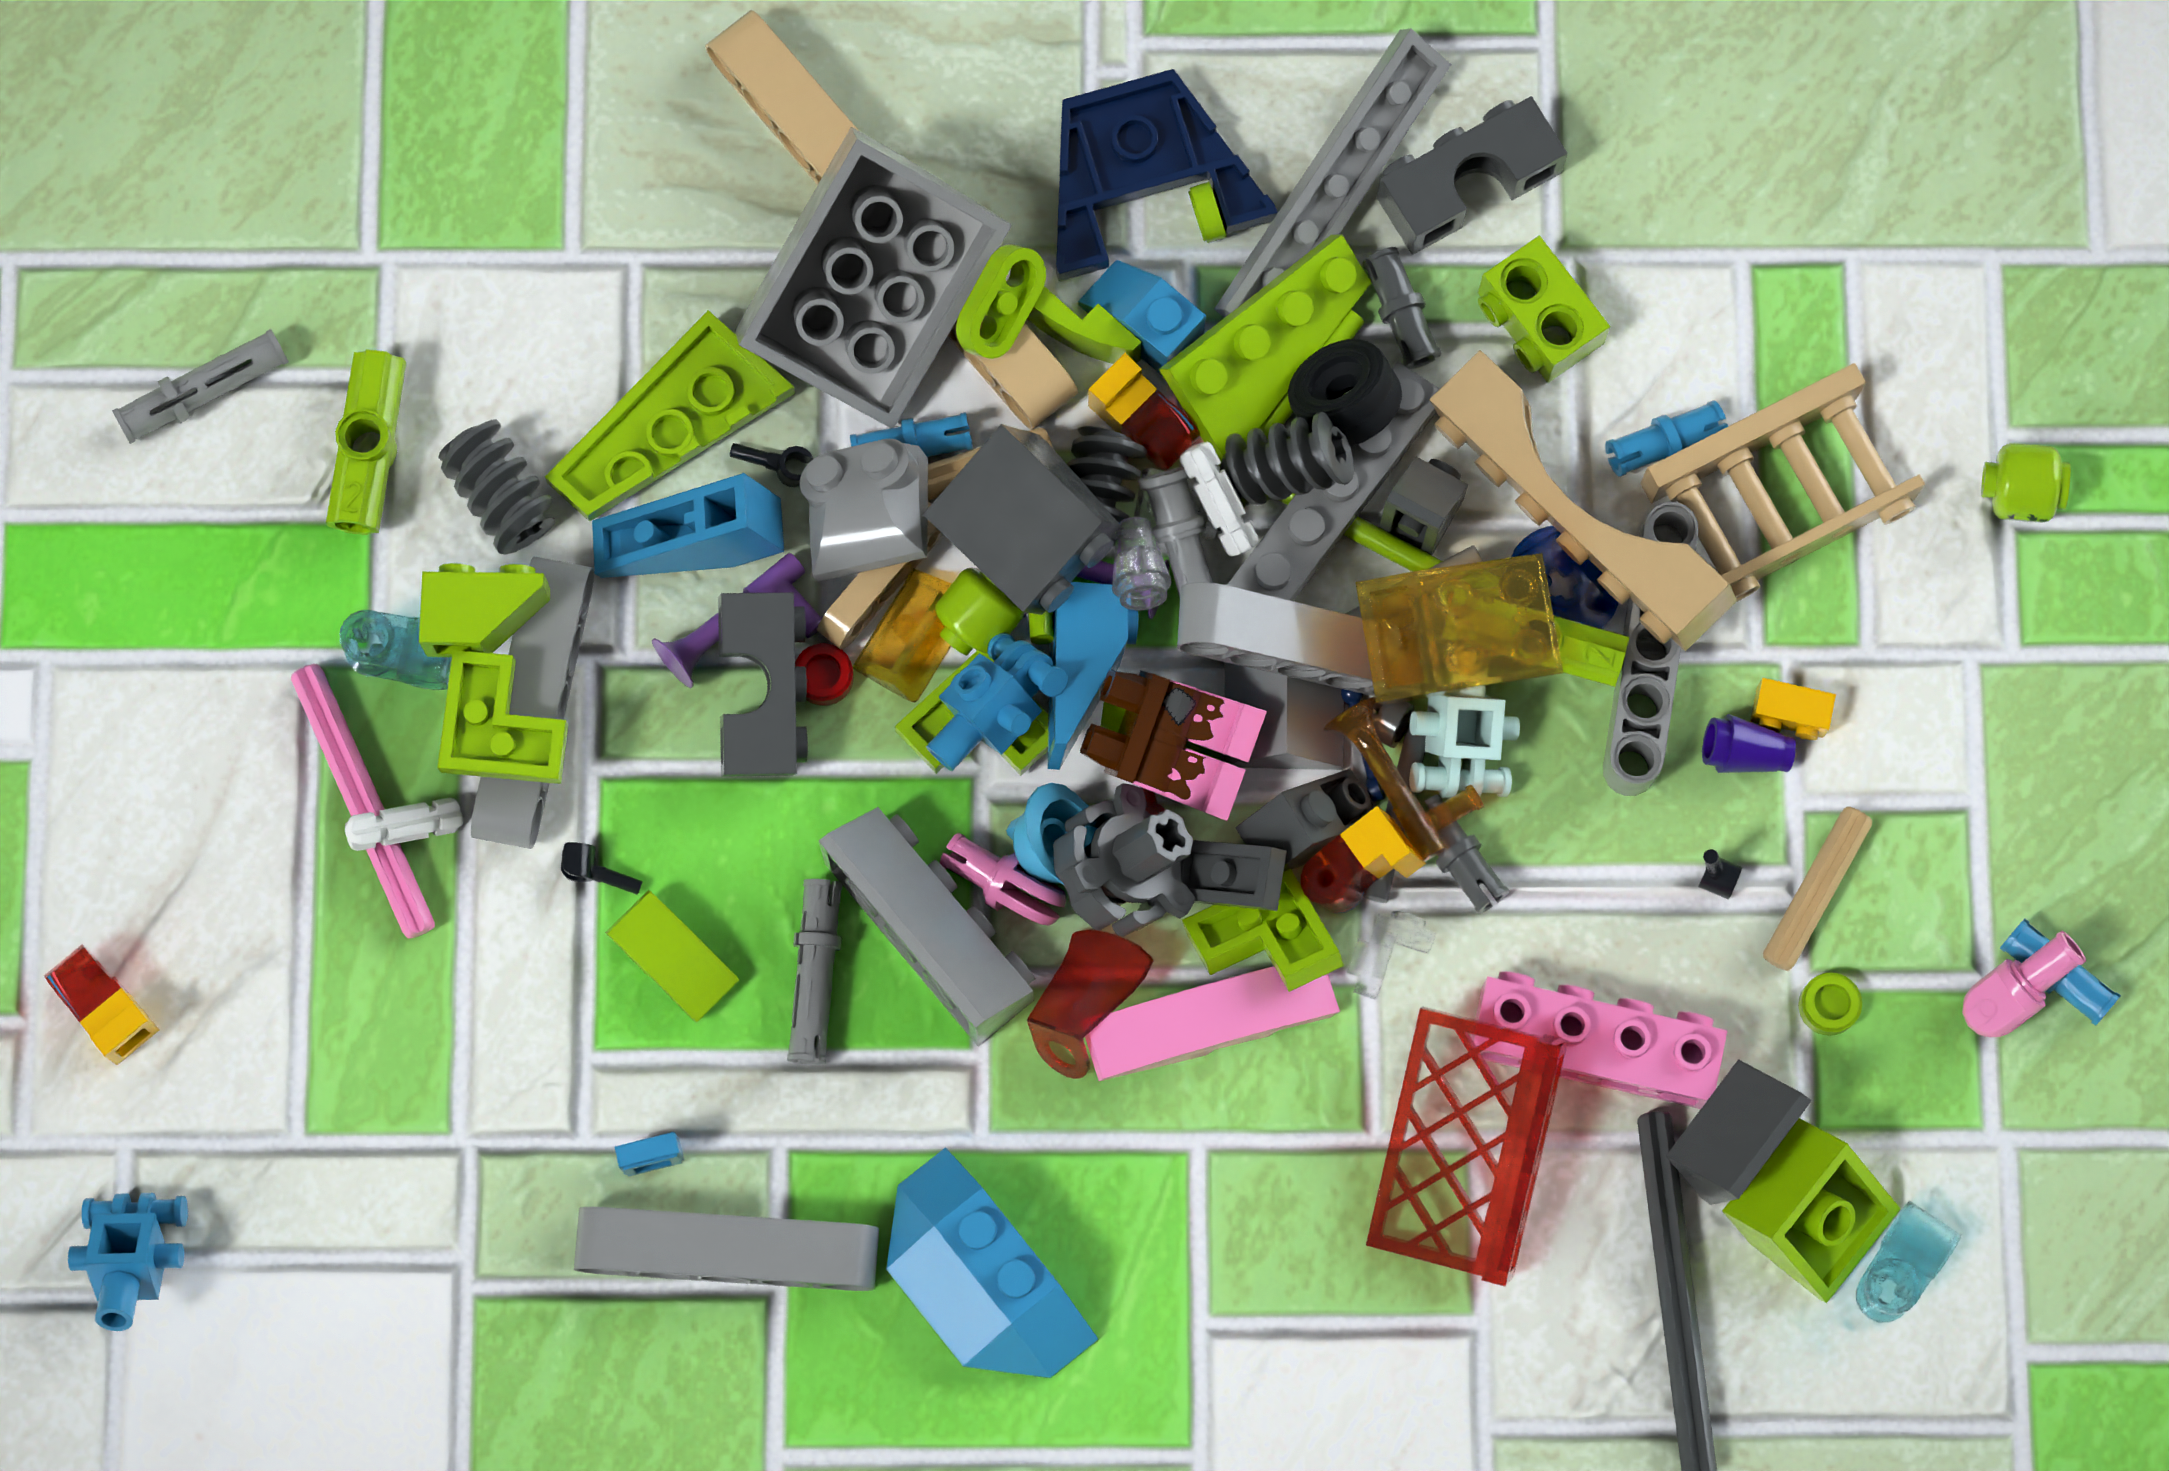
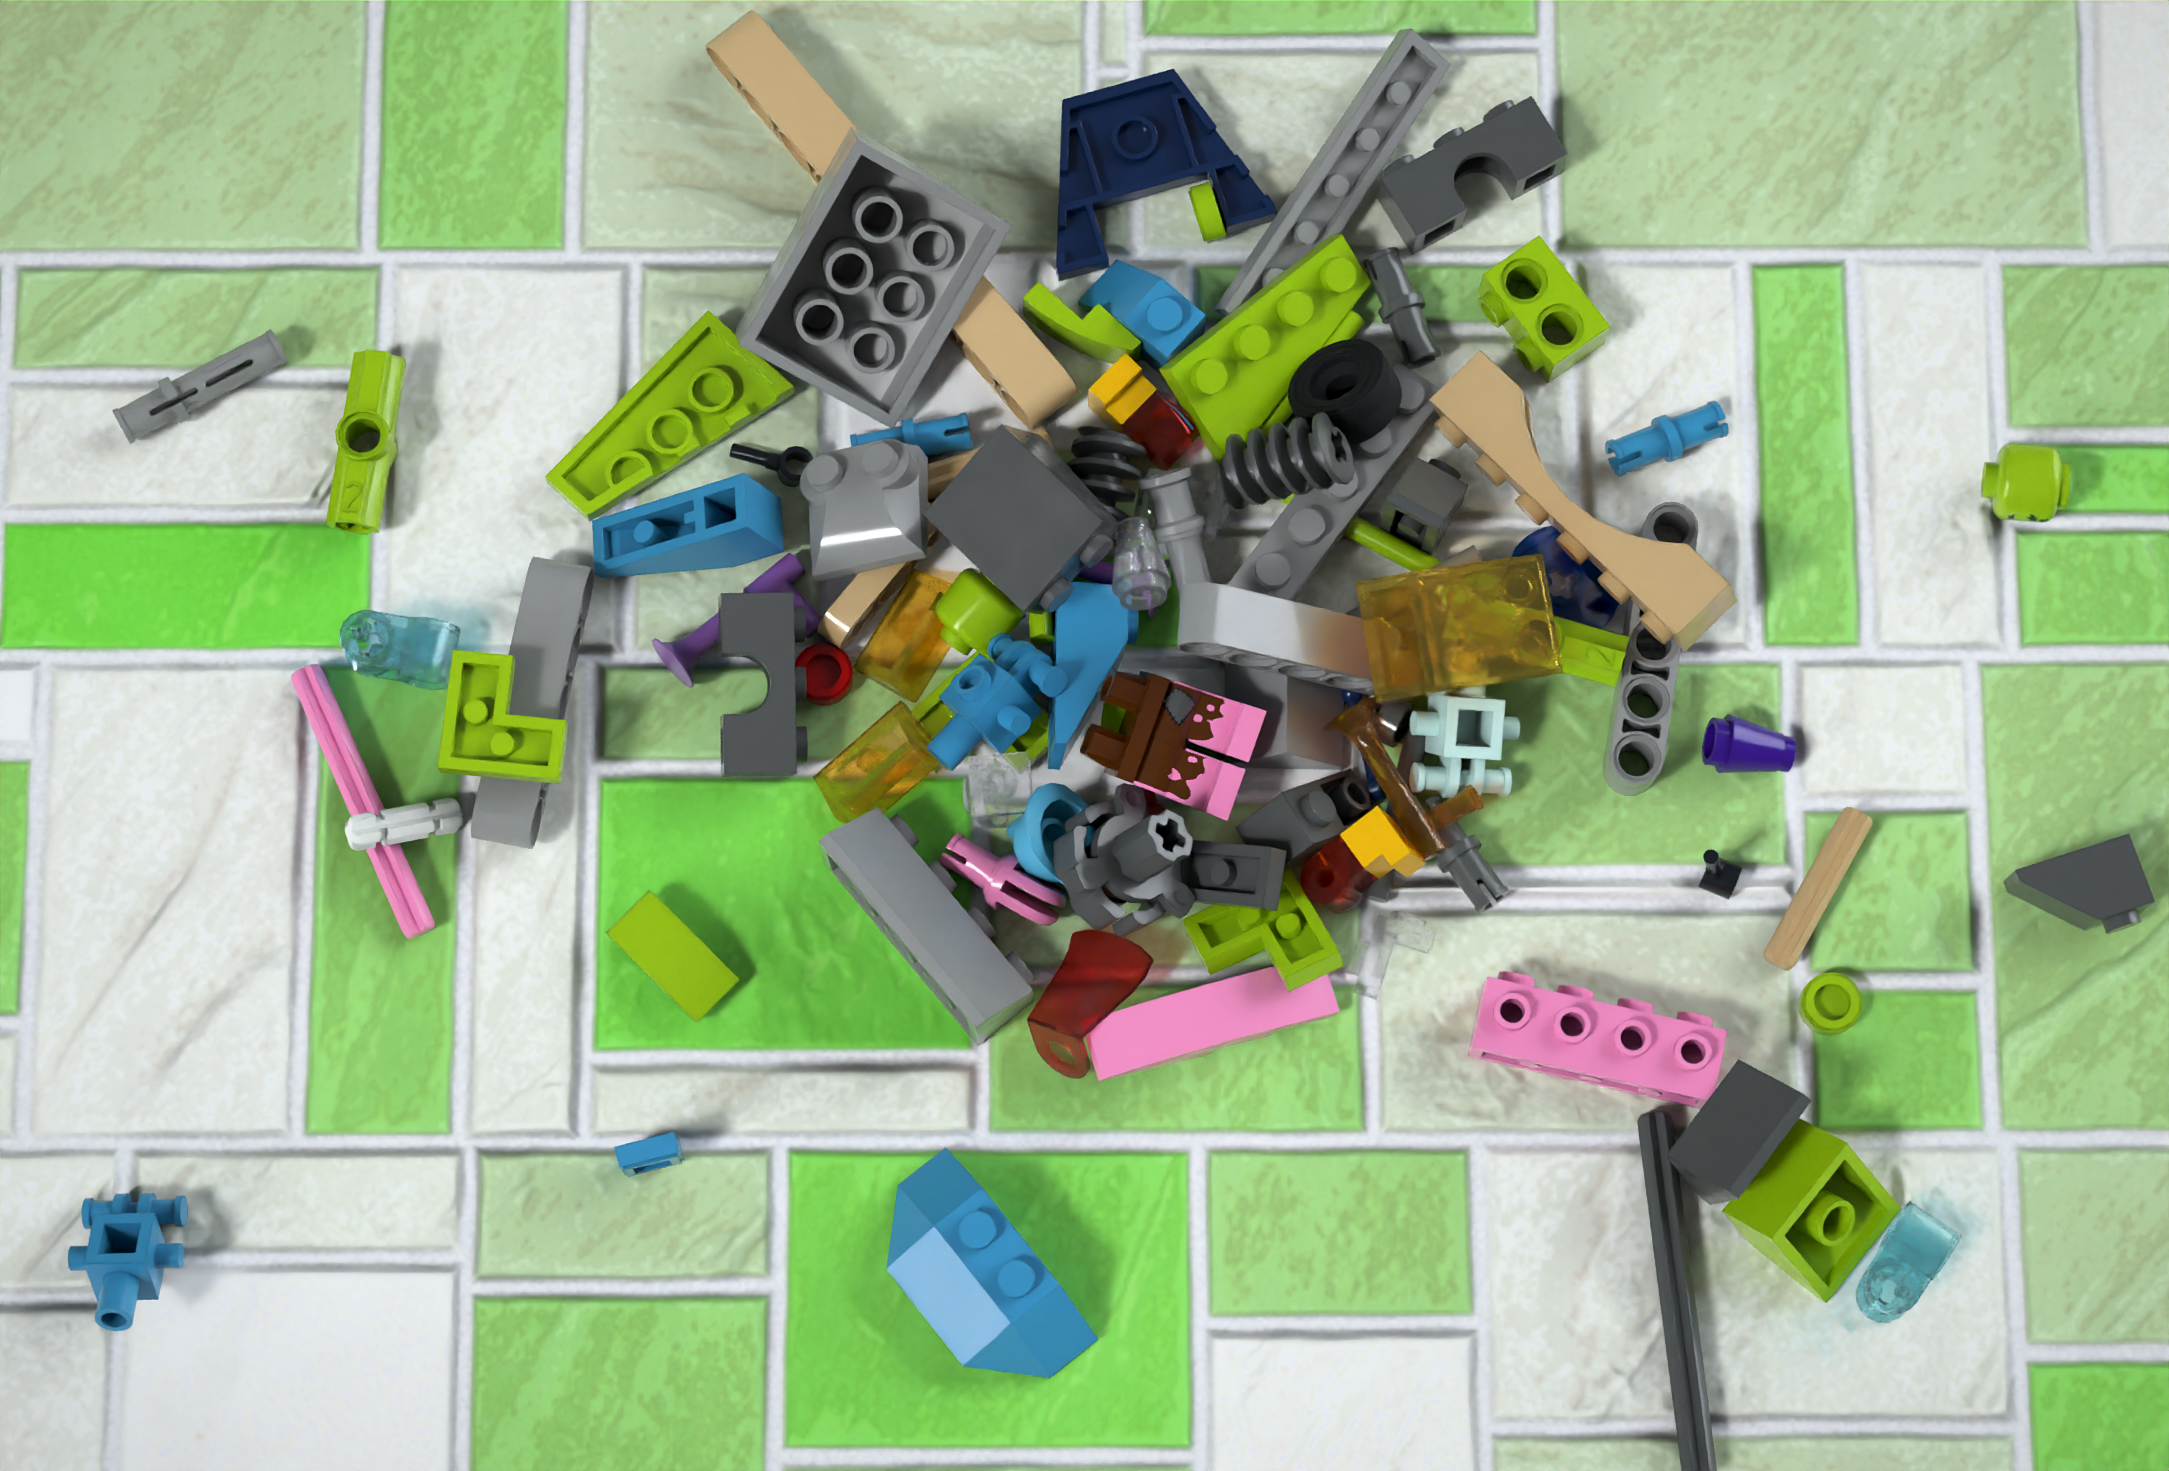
leg [44,944,160,1065] -> none
lime slope [419,563,551,657] -> none
dark grey piece [438,419,555,555] -> none
black hand [561,842,643,895] -> none
light grey beam [574,1207,879,1291] -> none
light grey pin [787,879,843,1065] -> none
lime plate [956,245,1046,359] -> none
white axle [1180,442,1258,556] -> none
clear red fence [1366,1007,1569,1286] -> none
tan fence [1640,363,1925,601] -> none
yellow piece [1750,678,1836,740] -> none
bright pink arm [1962,931,2087,1037] -> none
dark azure pin [2000,919,2121,1026] -> none
none -> clear yellow slope [813,700,941,824]
none -> clear bracket [963,752,1032,829]
none -> dark grey slope [2003,834,2155,934]

